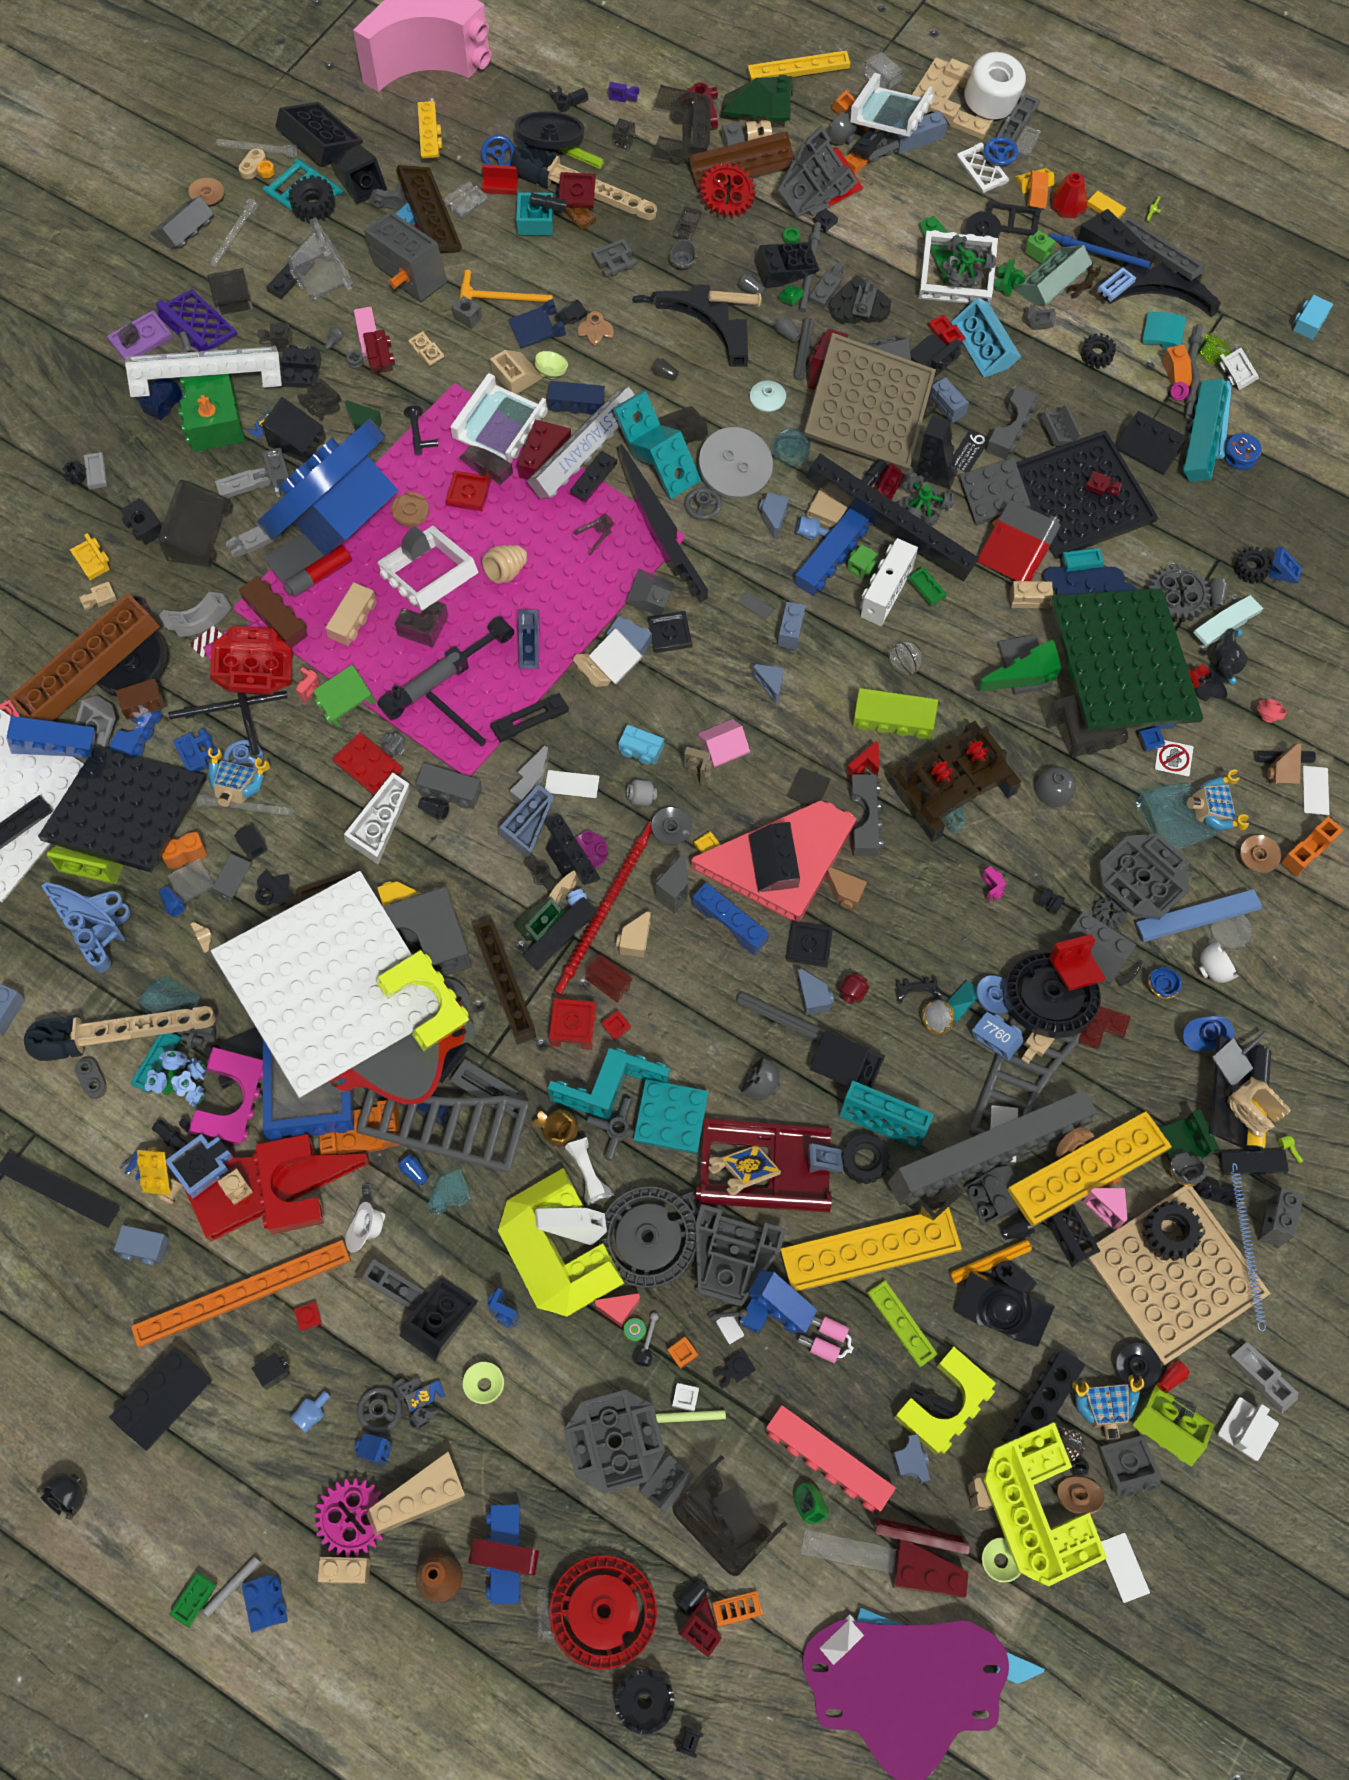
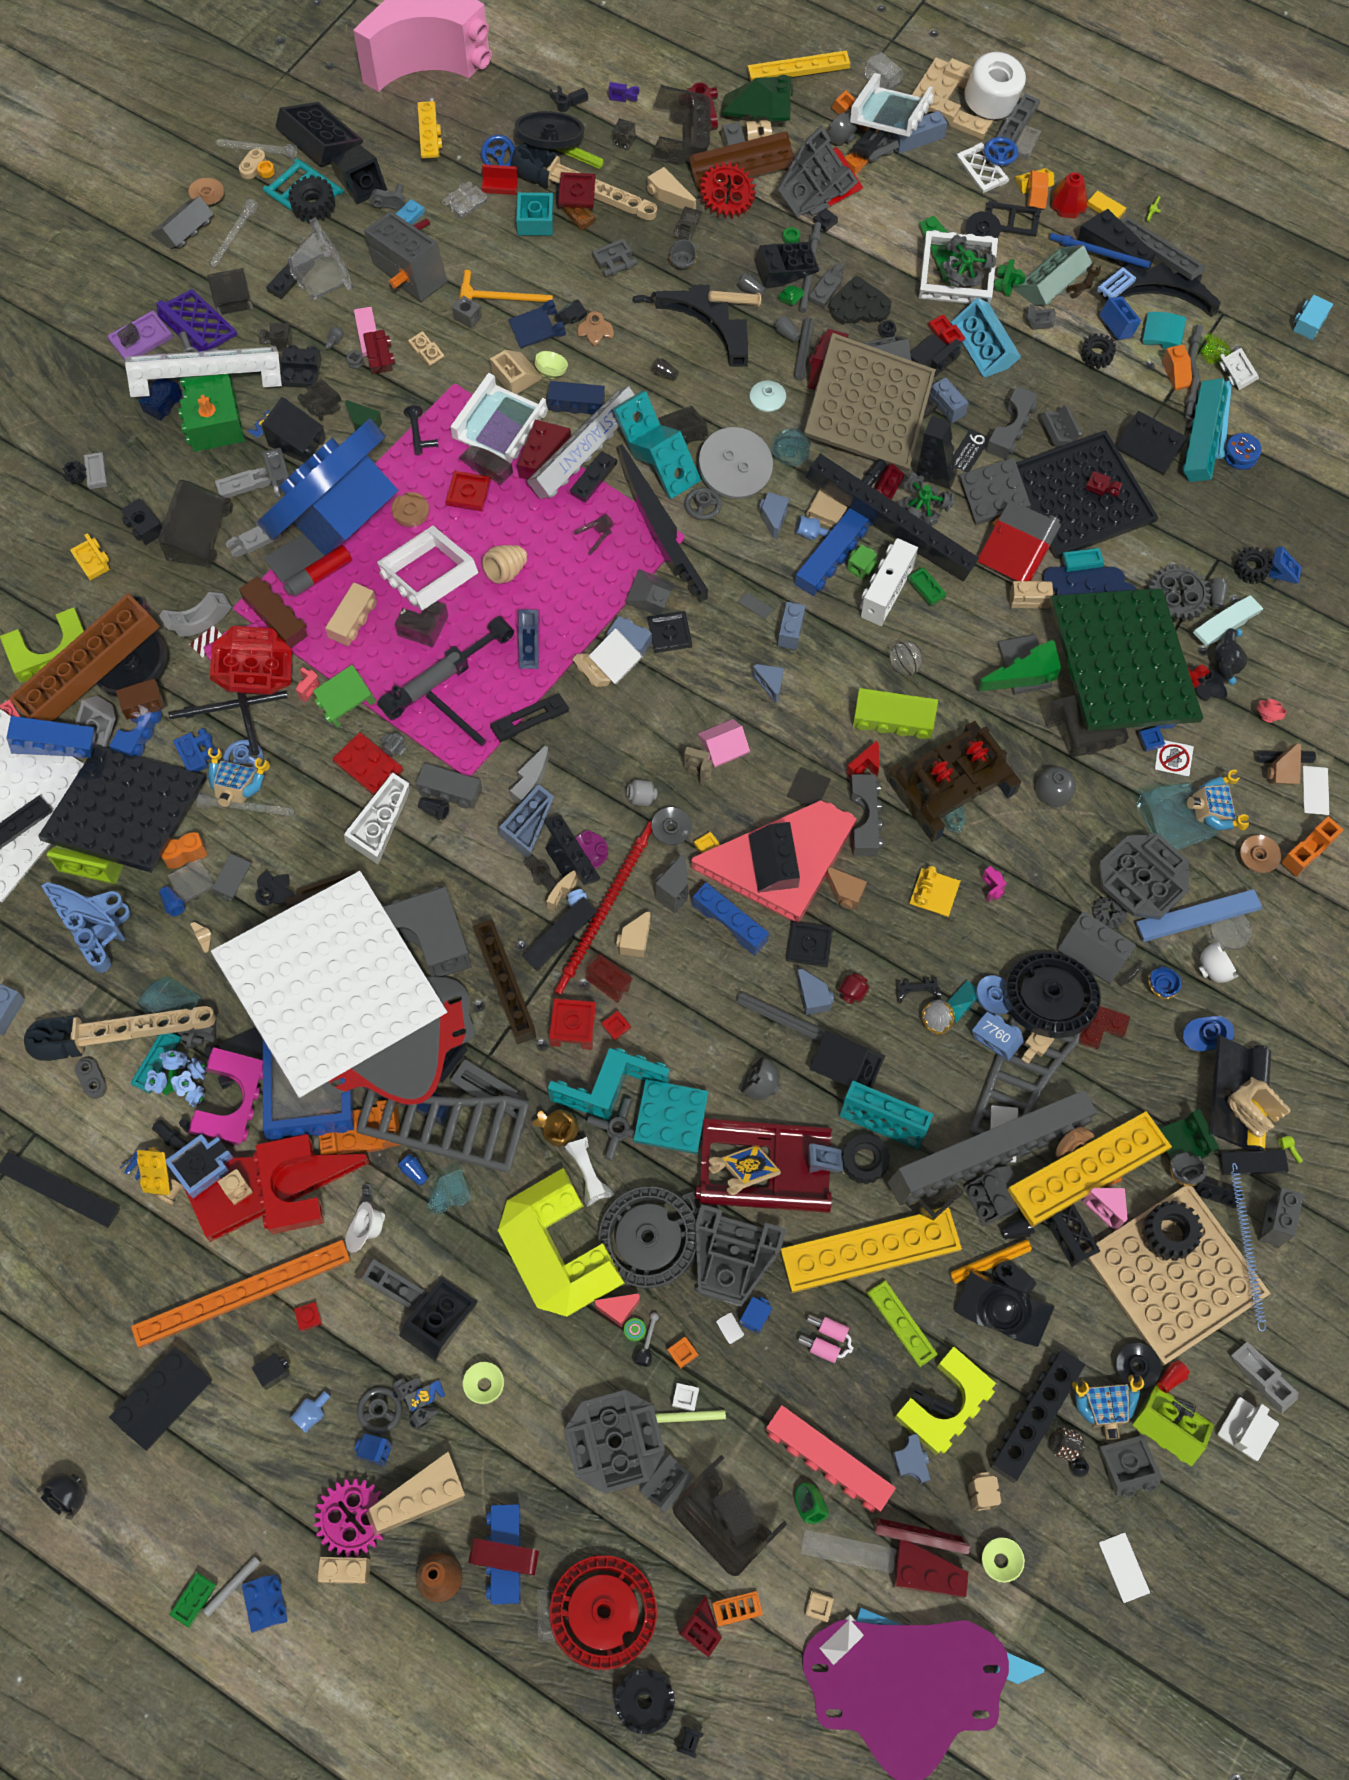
tan plate [79,582,117,610] -> none
sand blue brick [114,1225,169,1266] -> none
black brick [234,825,268,861] -> none
neon yellow arch [376,950,469,1051] -> none
yellow slope [377,882,422,907] -> none
dark brown plate [396,165,462,252] -> none
dark grey brick [401,526,431,561] -> none
blue bracket [487,1288,519,1328] -> none
dark green slope [514,898,564,941] -> none
black pin [529,192,566,211] -> none
white slope [535,1208,607,1245] -> none
white sticker [545,770,599,798] -> none
medium azure brick [618,725,664,765] -> none
black cone [675,1579,709,1616] -> none
dark grey hinge [708,1309,748,1321] -> none
black plate [714,1351,756,1389] -> none
brick [748,1271,817,1334] -> none
dark grey hinge [852,279,877,318] -> none
neon yellow slope [983,1422,1107,1586] -> none
bright green brick [1025,230,1056,264] -> none
black wheel [1037,888,1066,915] -> none
red bracket [1049,934,1105,991] -> none
medium nougat dish [1057,1476,1104,1515] -> none
dark pink plate [1170,382,1189,401] -> none
piece [1212,1031,1267,1088] -> none
none -> lime arch [0,607,85,683]
none -> tan slope [647,167,696,213]
none -> tan tile [805,1591,834,1623]
none -> black plate [879,320,897,337]
none -> yellow hinge [909,866,960,917]
none -> blue brick [1099,297,1141,340]

